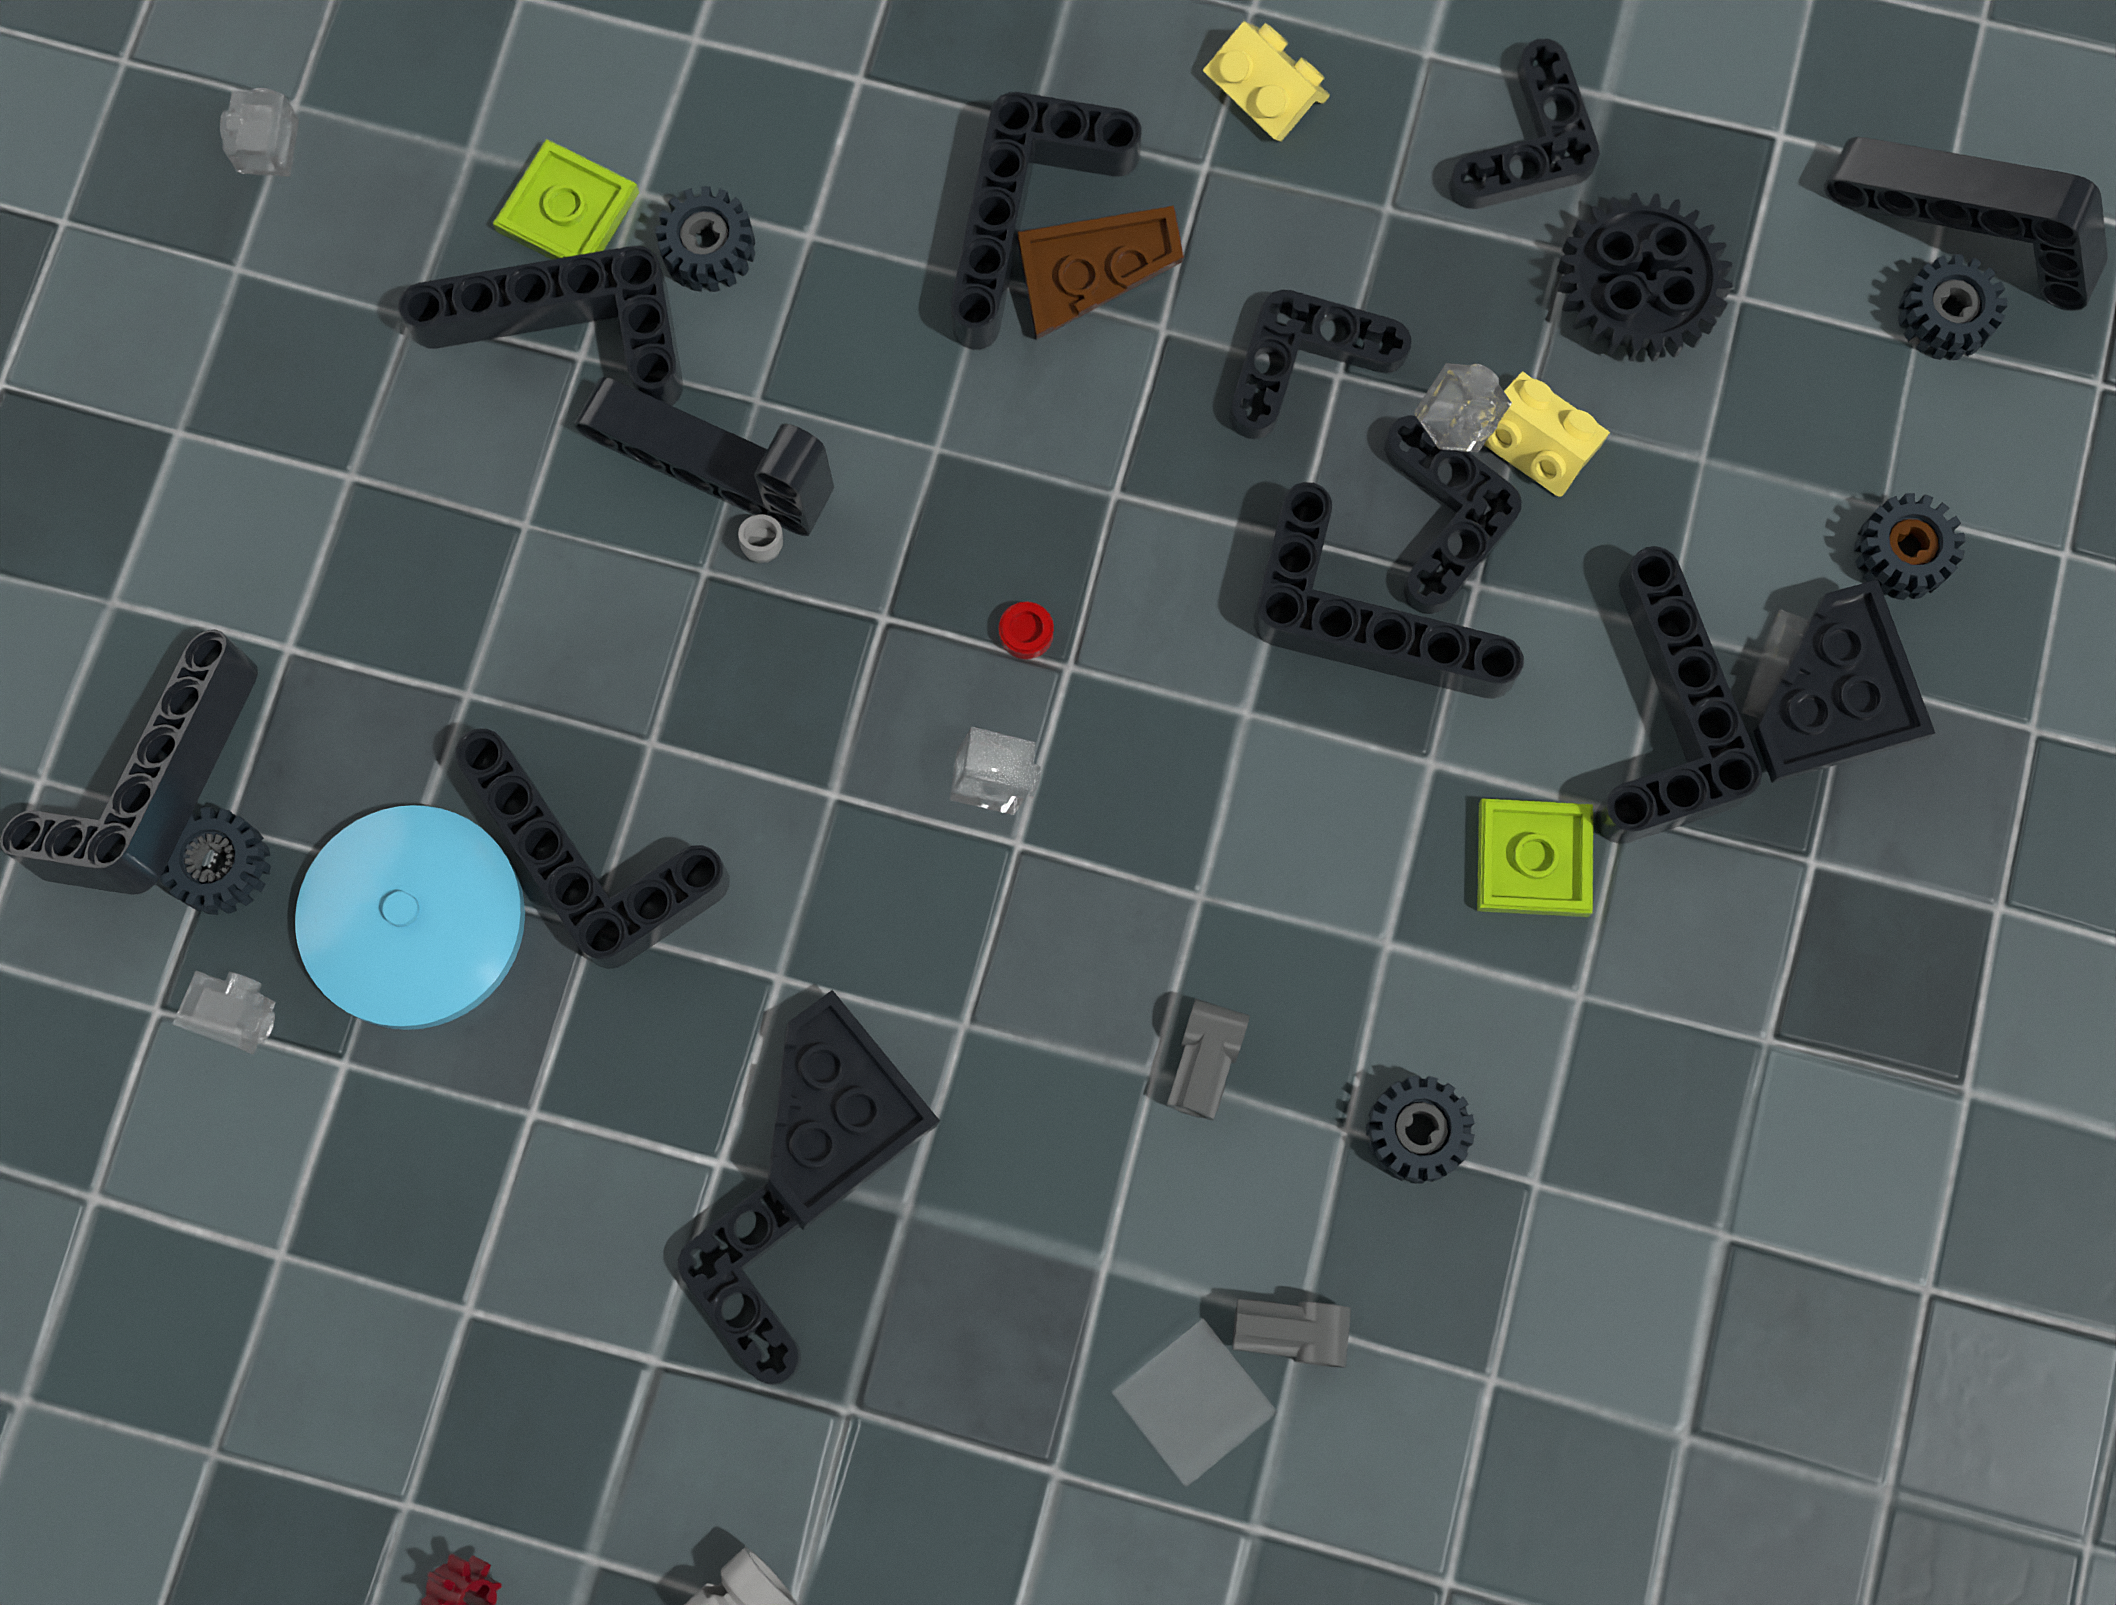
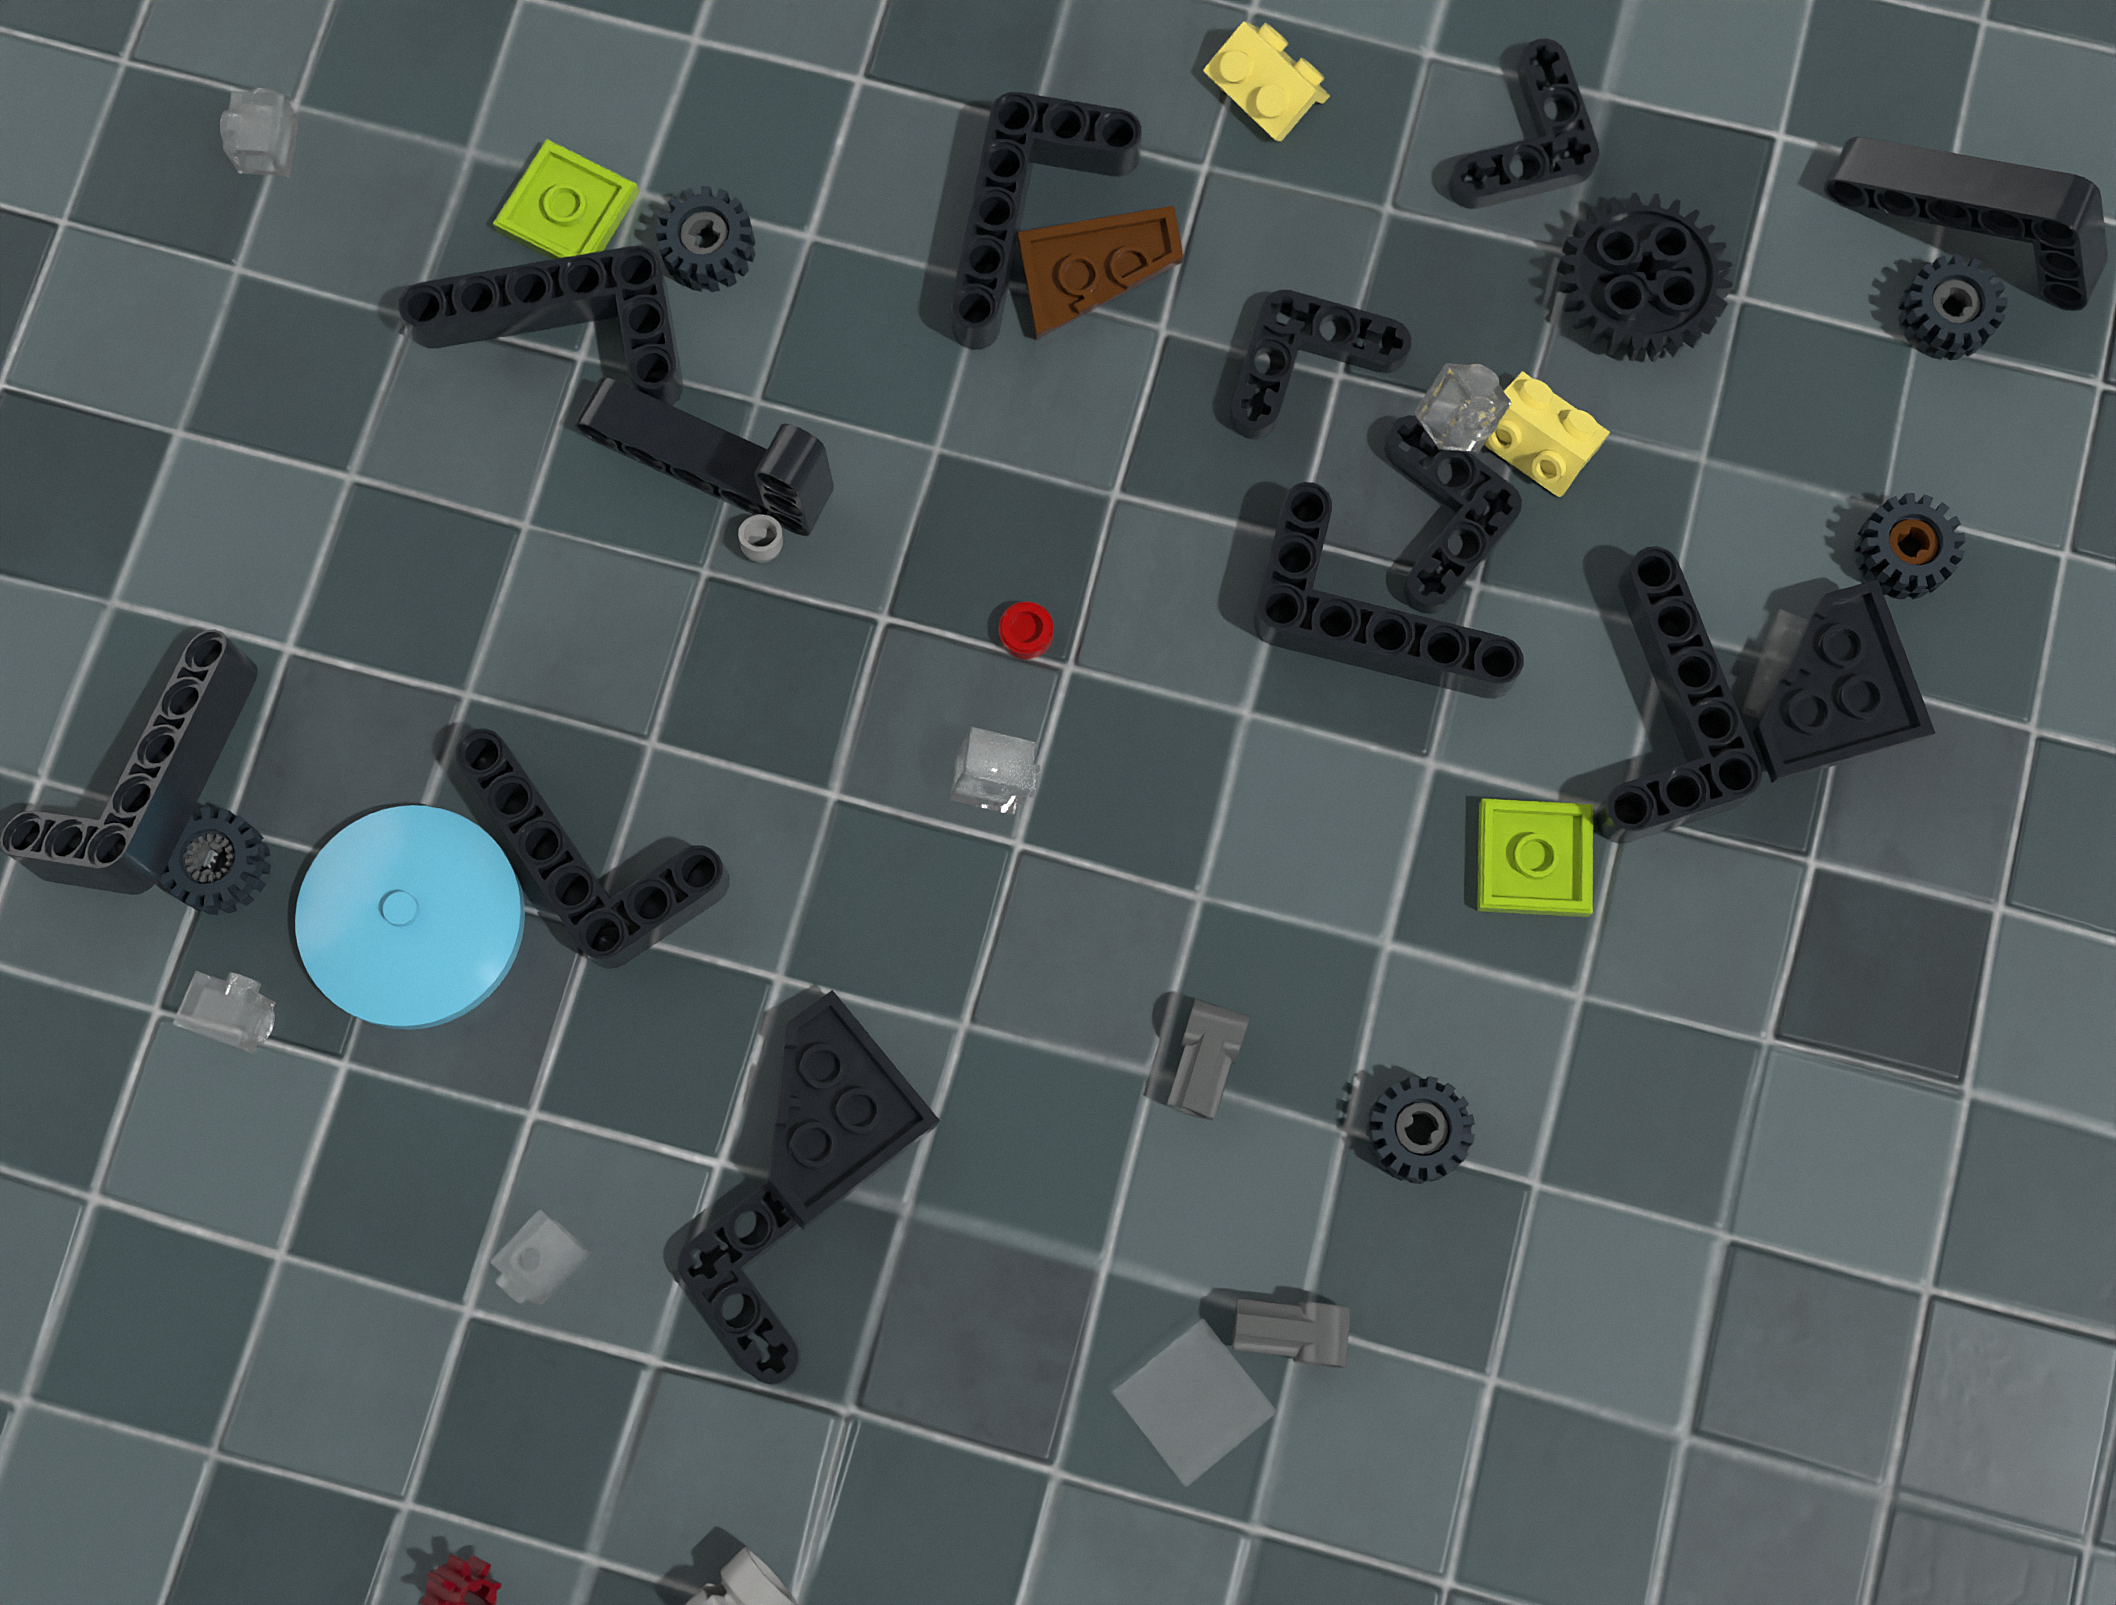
none -> clear brick [490,1209,591,1305]

